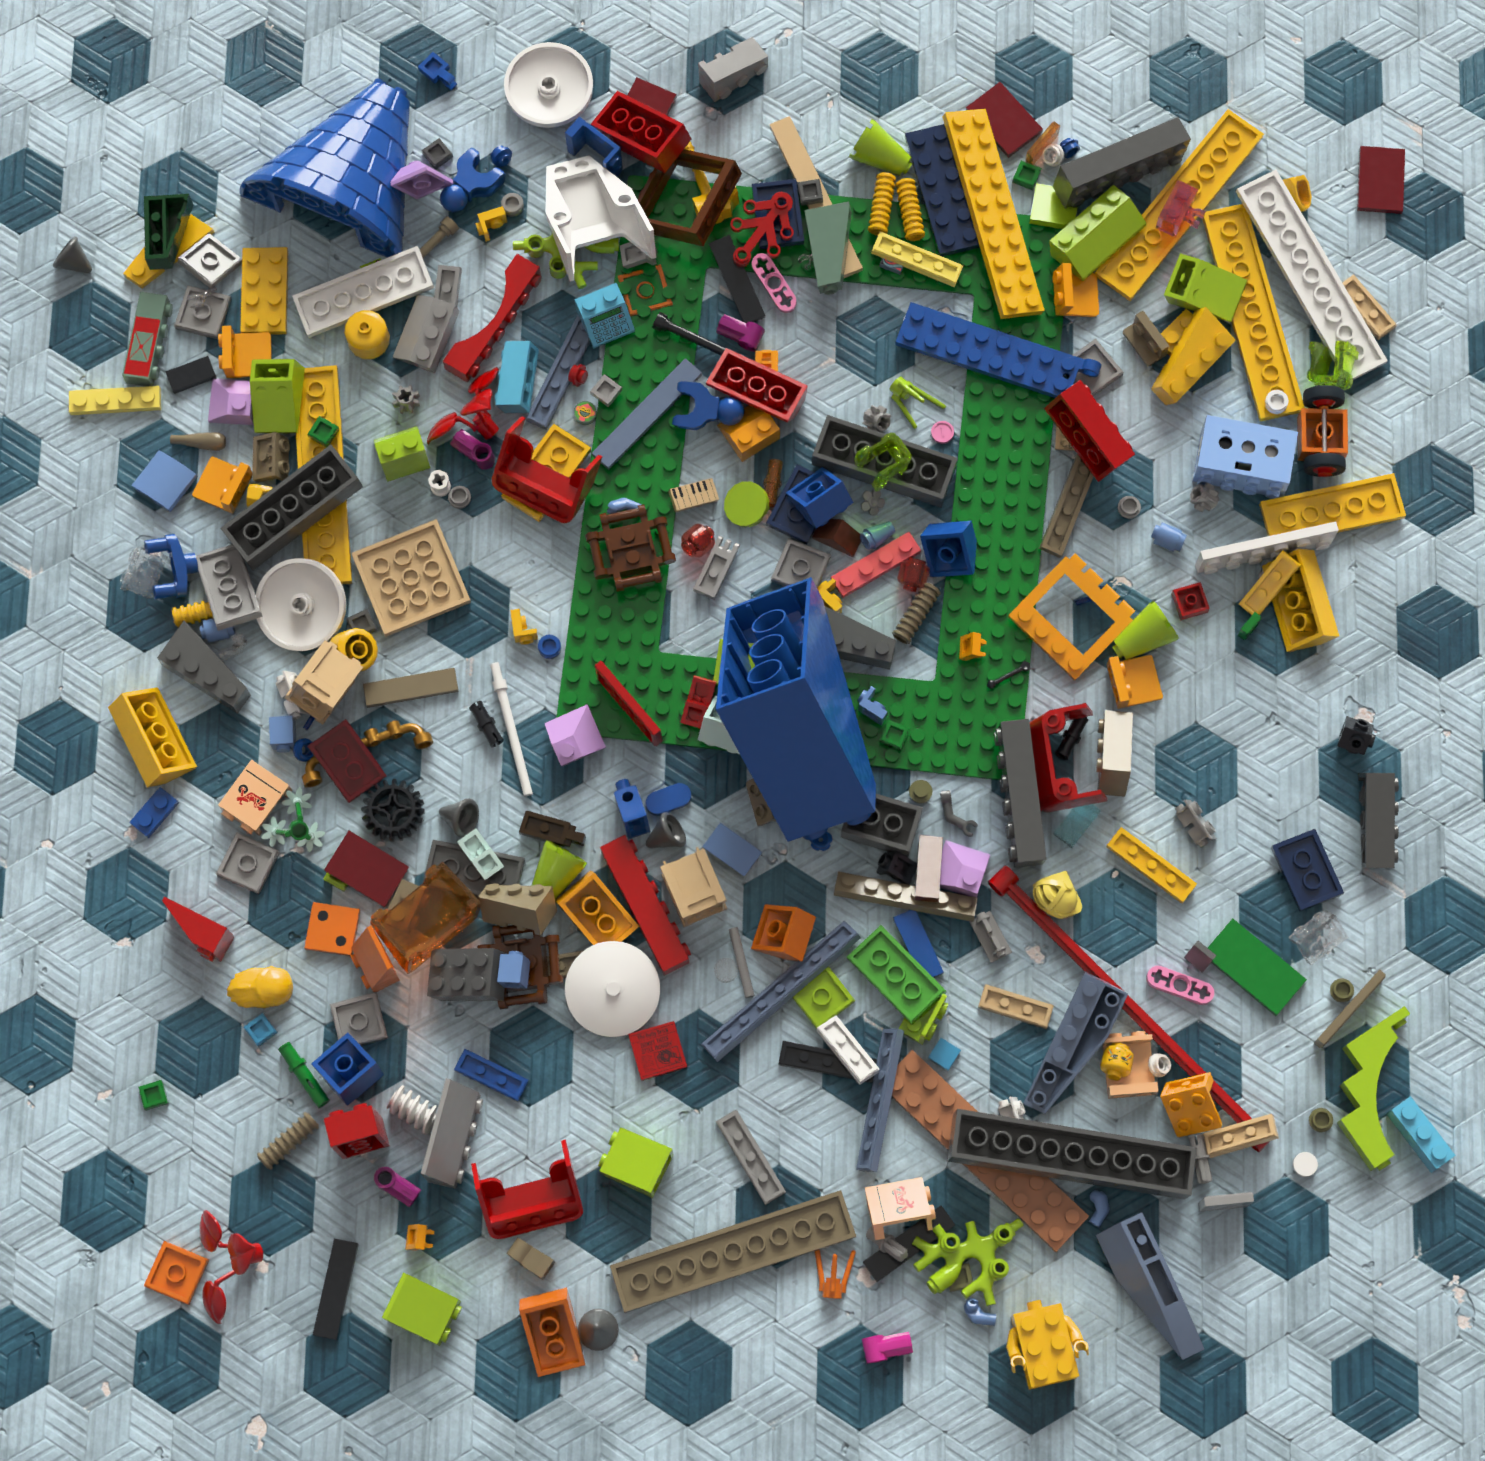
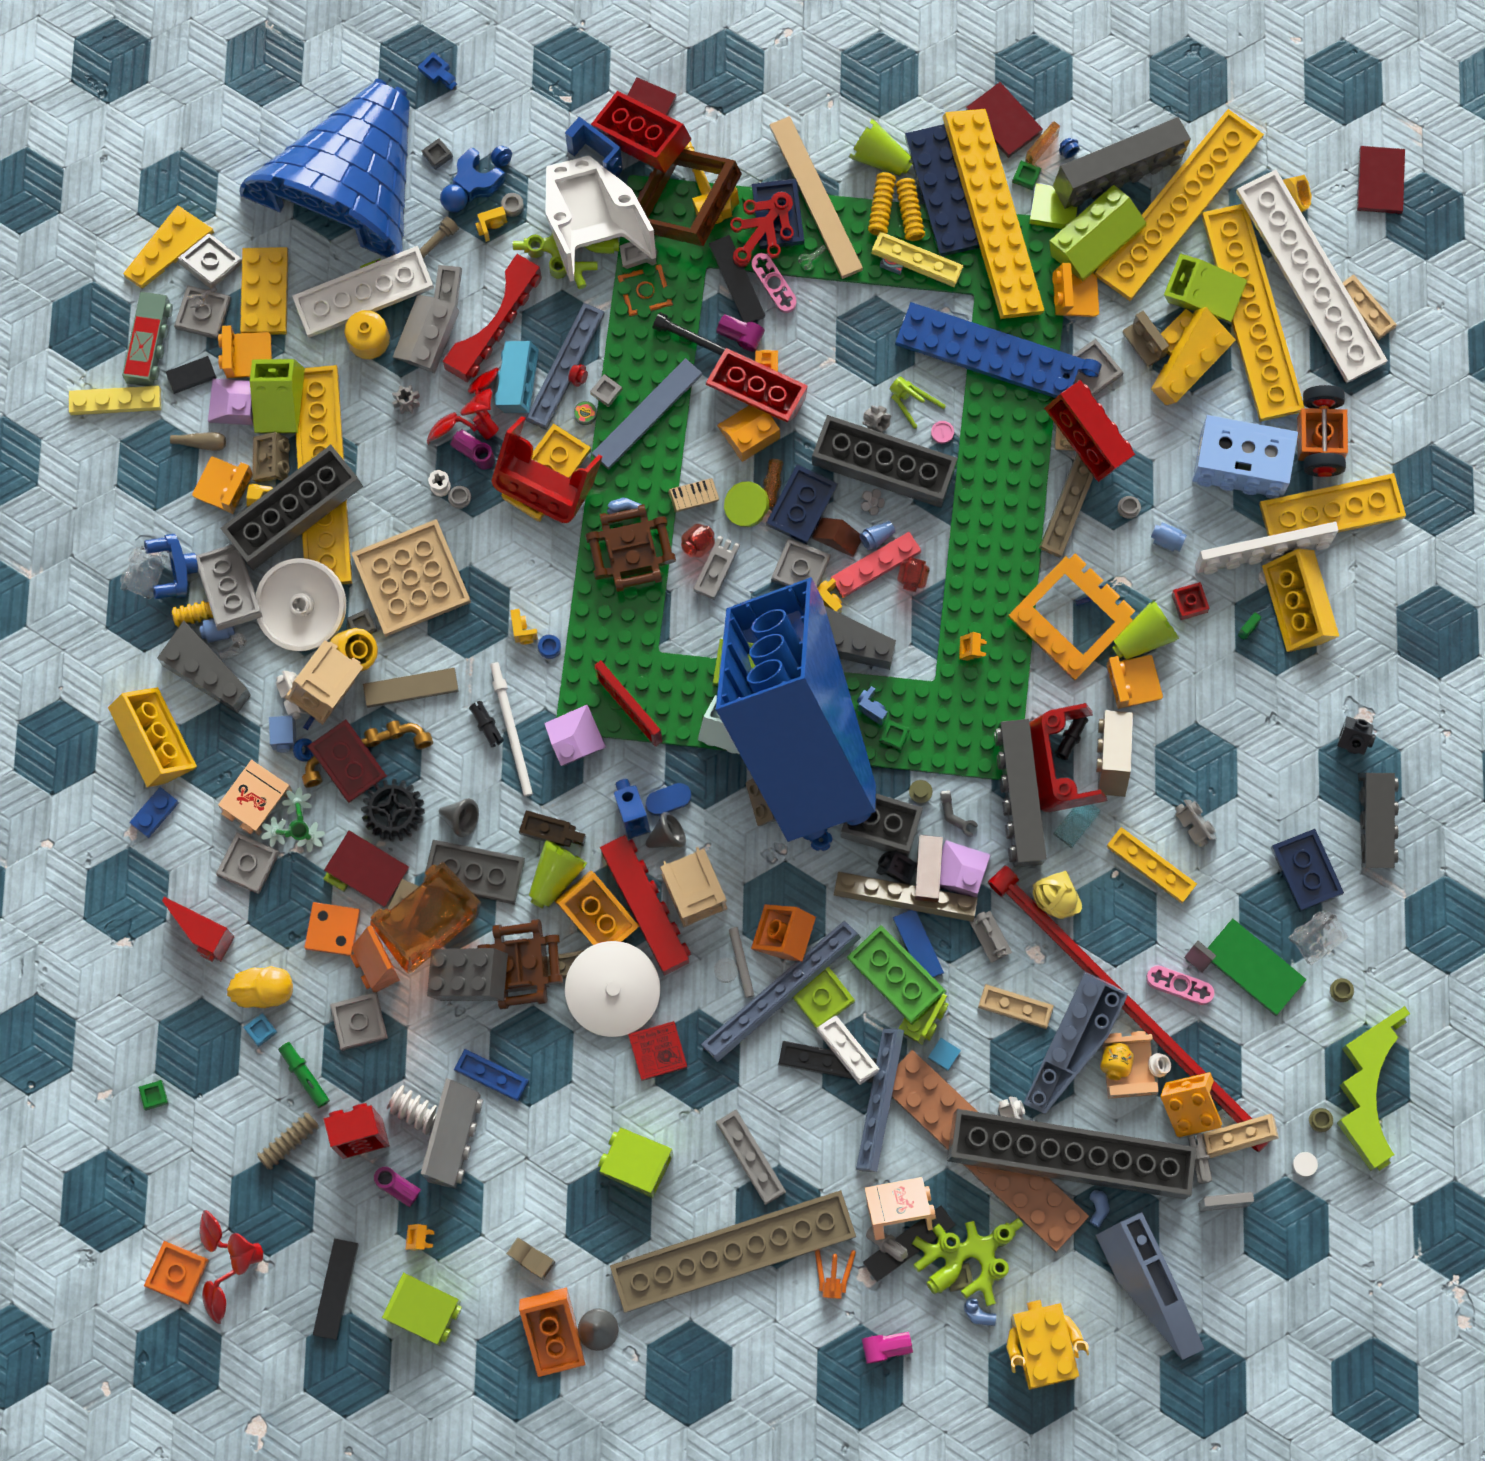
dark grey hat [53,237,92,273] -> none
medium blue slope [131,450,198,512] -> none
dark green wedge [144,194,194,270] -> none
green tile [307,416,340,448] -> none
blue slope [311,1033,384,1106] -> none
lime slope [374,426,431,482] -> none
lavender slope [390,161,453,199] -> none
light aqua slope [457,828,504,880] -> none
red windscreen [471,1140,583,1239] -> none
dark tan wedge [478,883,557,936] -> none
medium blue brick [497,951,530,989] -> none
white dish [504,42,593,128] -> none
medium azure slope [575,283,635,349] -> none
blue piece [672,381,745,430] -> none
red slope [680,675,717,729] -> none
light grey wedge [698,37,768,102] -> none
medium blue piece [702,823,762,877] -> none
blue slope [786,467,854,529] -> none
dark grey tile [797,179,823,206] -> none
sand green slope [804,201,852,295] -> none
clear neon green piece [854,433,912,492] -> none
dark tan piece [892,583,941,644] -> none
blue slope [920,521,977,577] -> none
black hinge [987,661,1030,689] -> none
white plate [1042,144,1064,167] -> none
clear pink brick [1156,180,1206,237] -> none
light grey gear [1190,482,1219,512] -> none
yellow tile [1239,550,1301,615] -> none
white tile [1265,390,1289,414] -> none
clear neon green piece [1307,341,1359,390] -> none
dark tan tile [1314,969,1386,1048] -> none
medium azure brick [1386,1096,1456,1173] -> none

